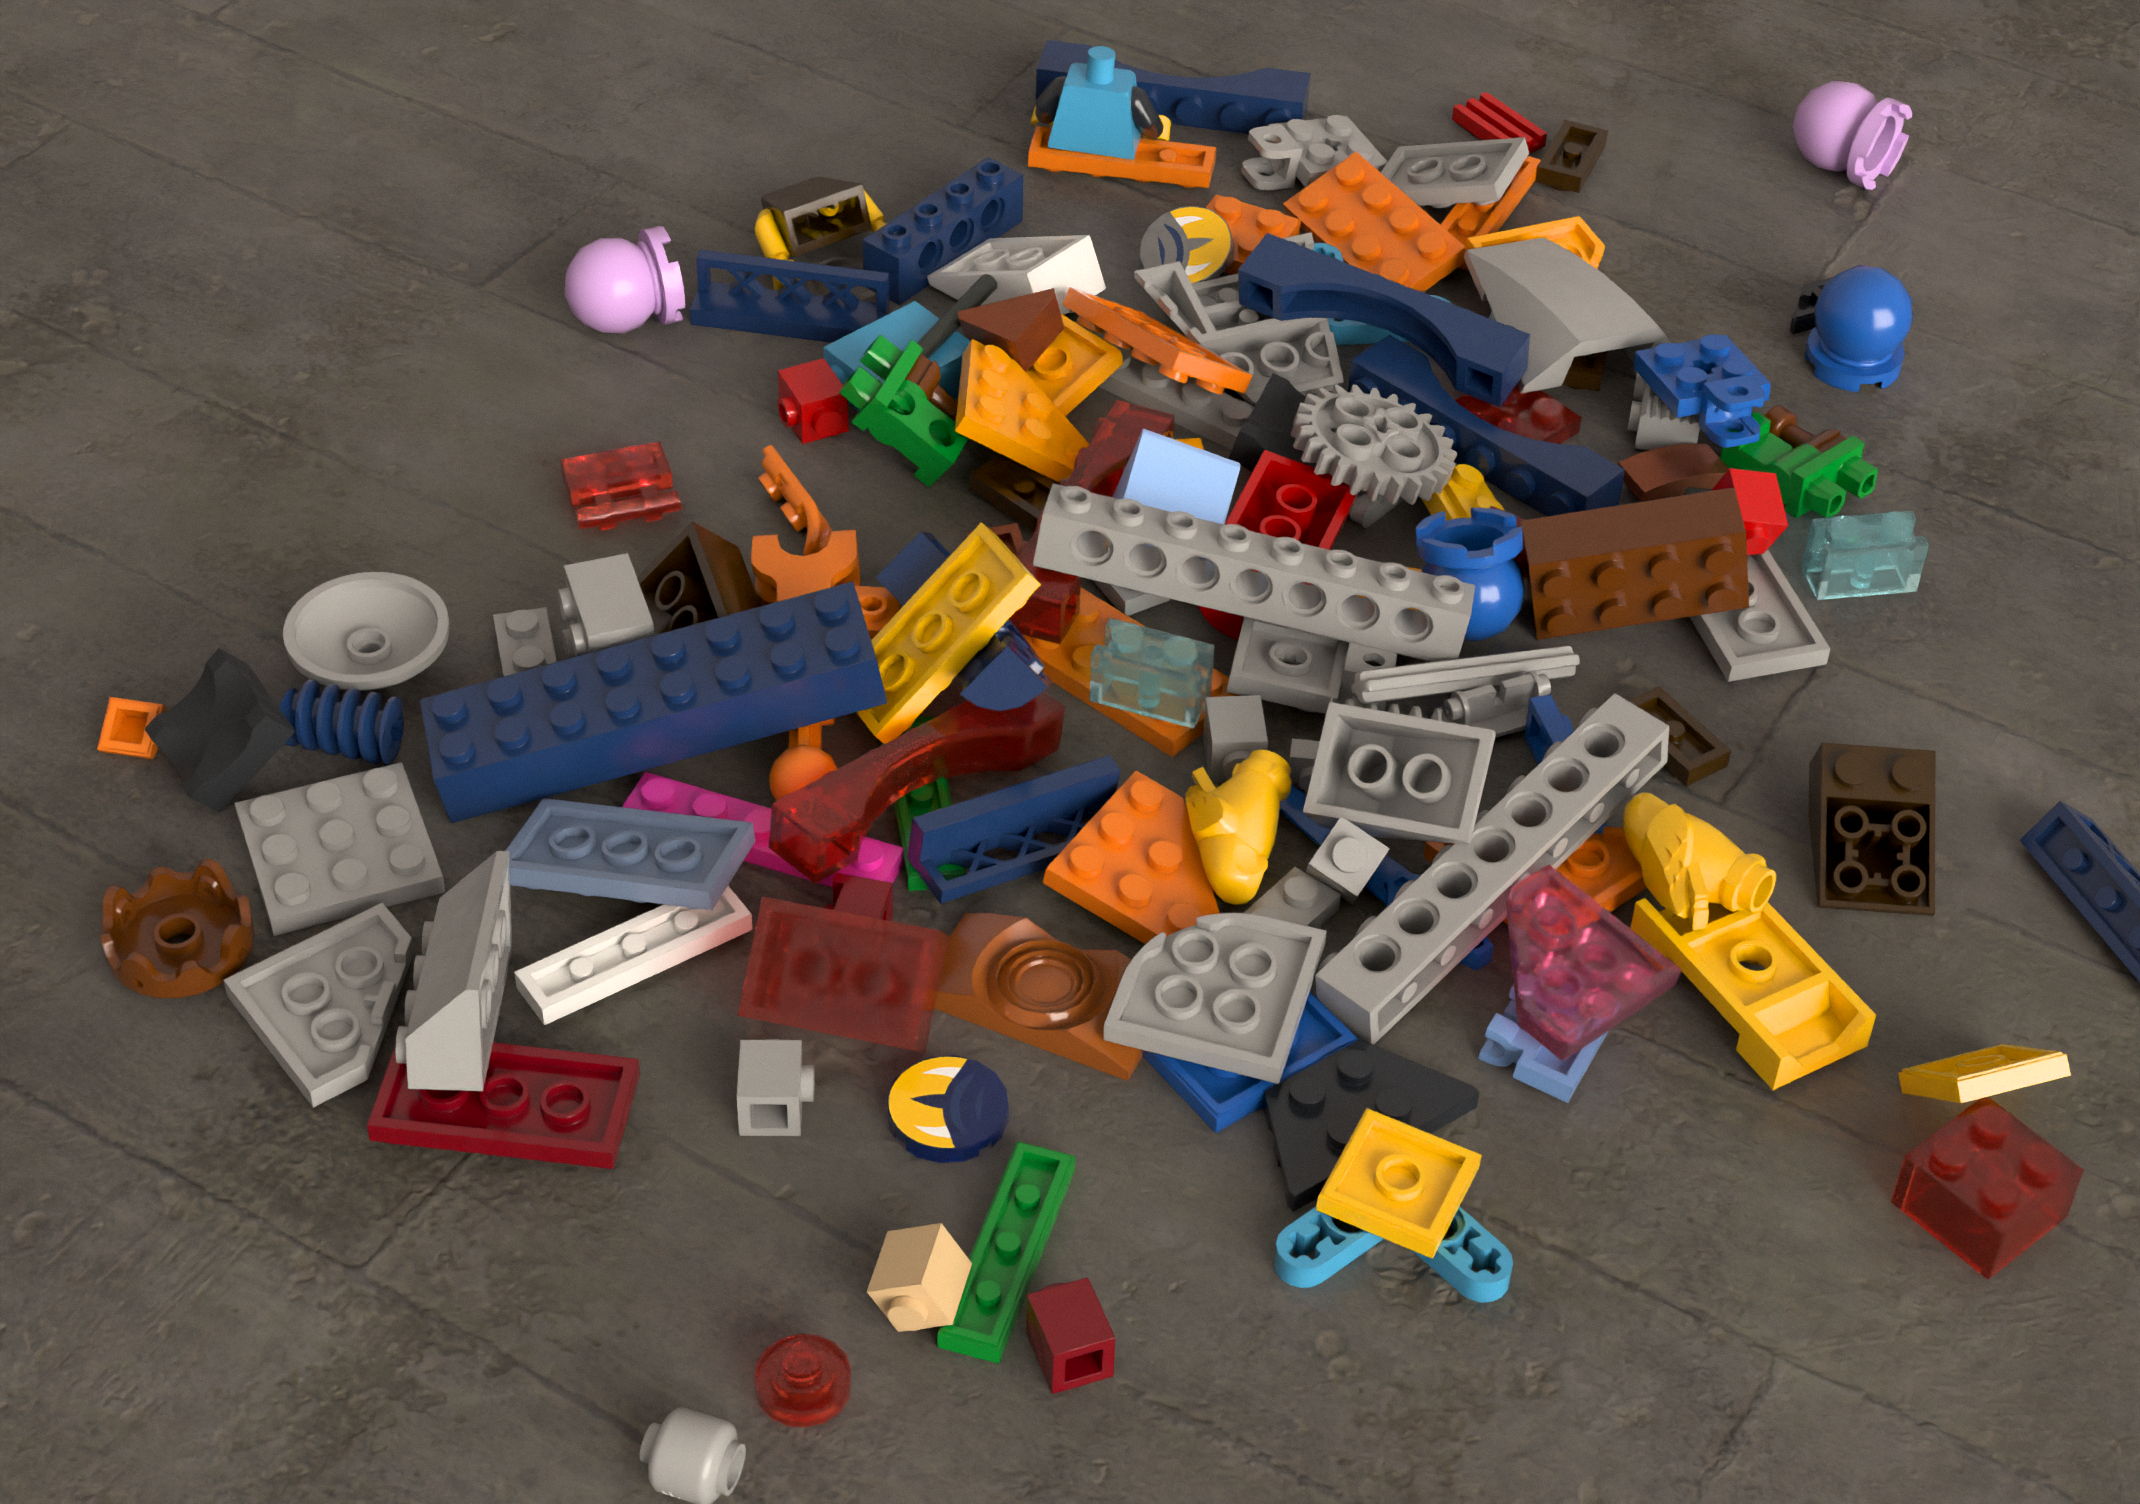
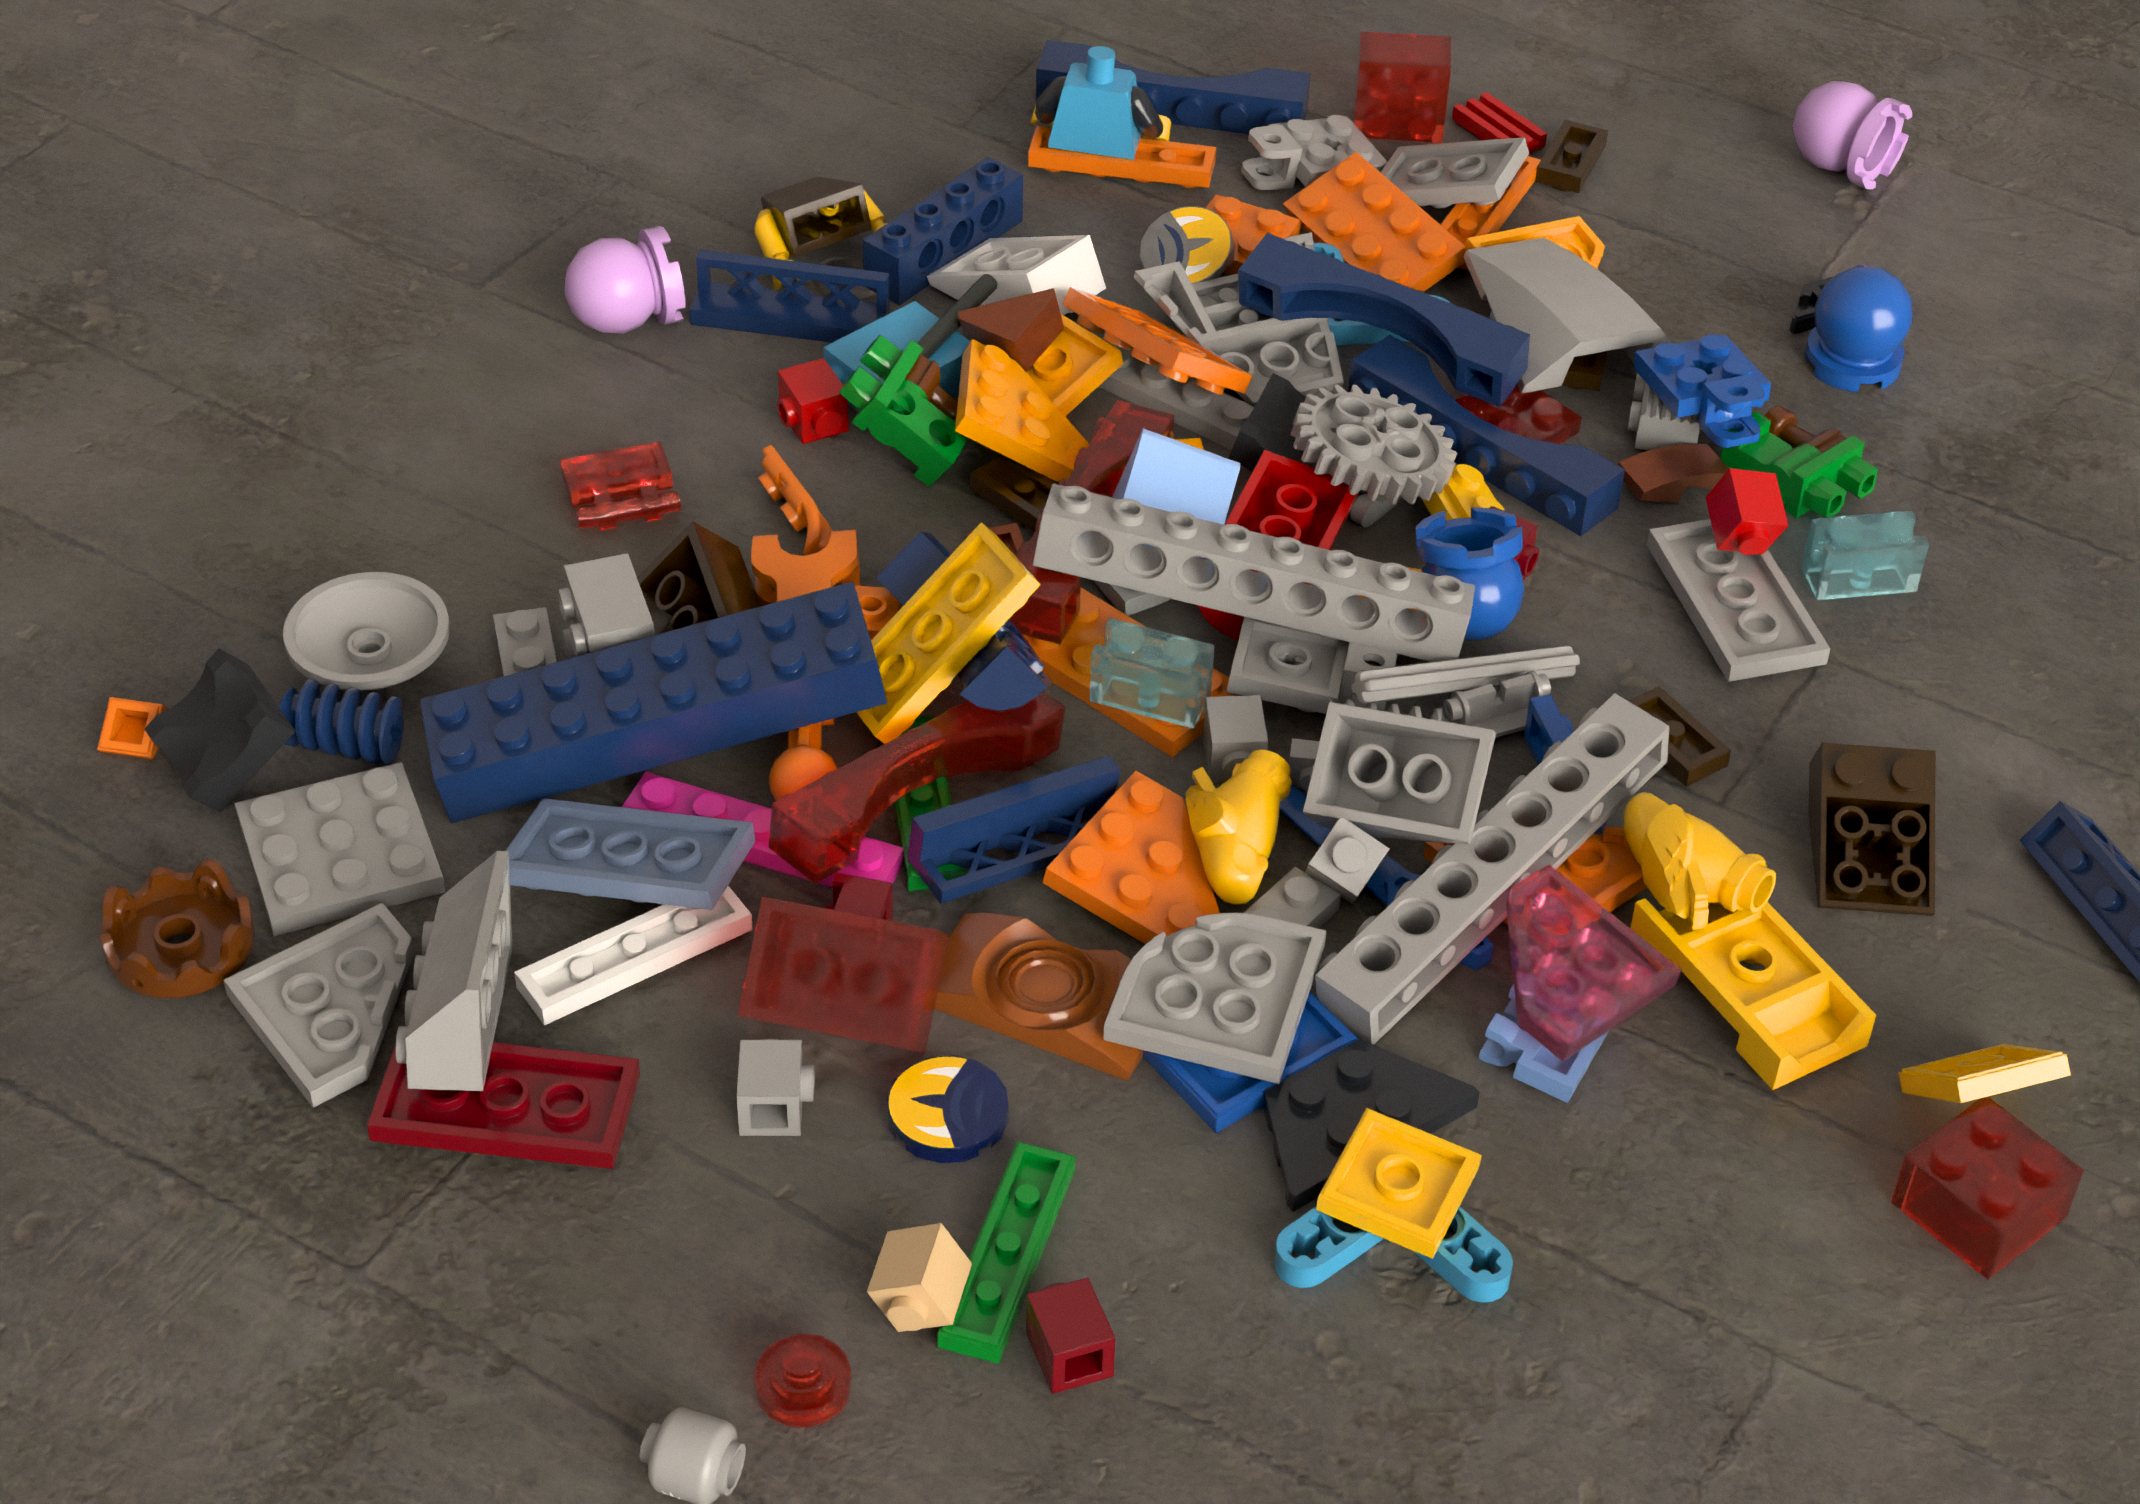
reddish brown brick [1520,487,1749,640] -> none
none -> clear red brick [1353,31,1451,143]

